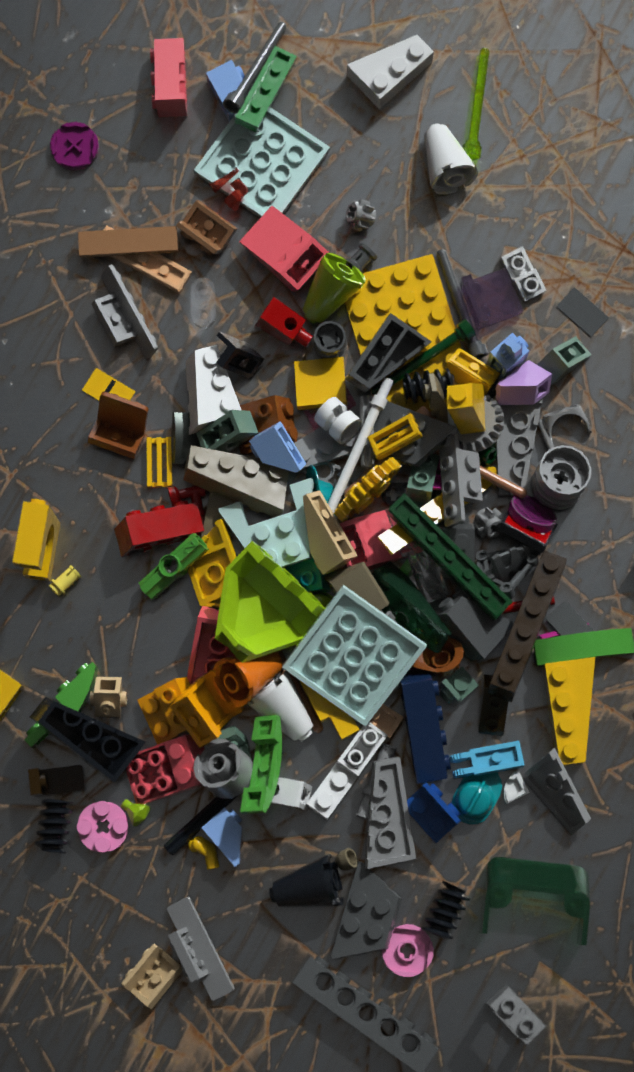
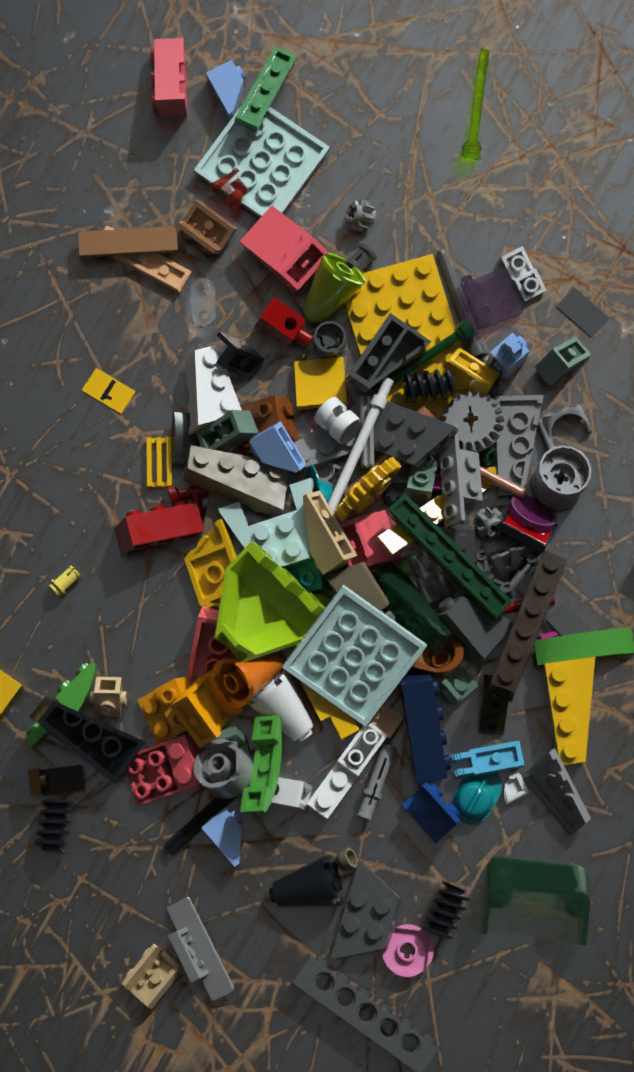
yellow arch [12,499,61,582] -> none
magenta tile [50,122,99,171] -> none
bright pink plate [77,801,129,853] -> none
dark orange bracket [88,392,149,459] -> none
light grey bracket [91,264,158,359] -> none
lime rock [121,799,150,827] -> none
bright green piece [139,533,209,600] -> none
yellow arm [188,836,219,870] -> none
dark grey piece [223,22,287,114] -> none
white wedge [347,35,434,109] -> none
light grey wing [365,757,416,869] -> none
yellow tile [367,413,423,461] -> none
dark tan slope [423,373,448,424] -> none
white cone [424,124,478,194] -> none
yellow slope [447,383,485,434] -> none
light grey window [485,985,546,1045] -> none
lavender slope [495,360,552,405] -> none

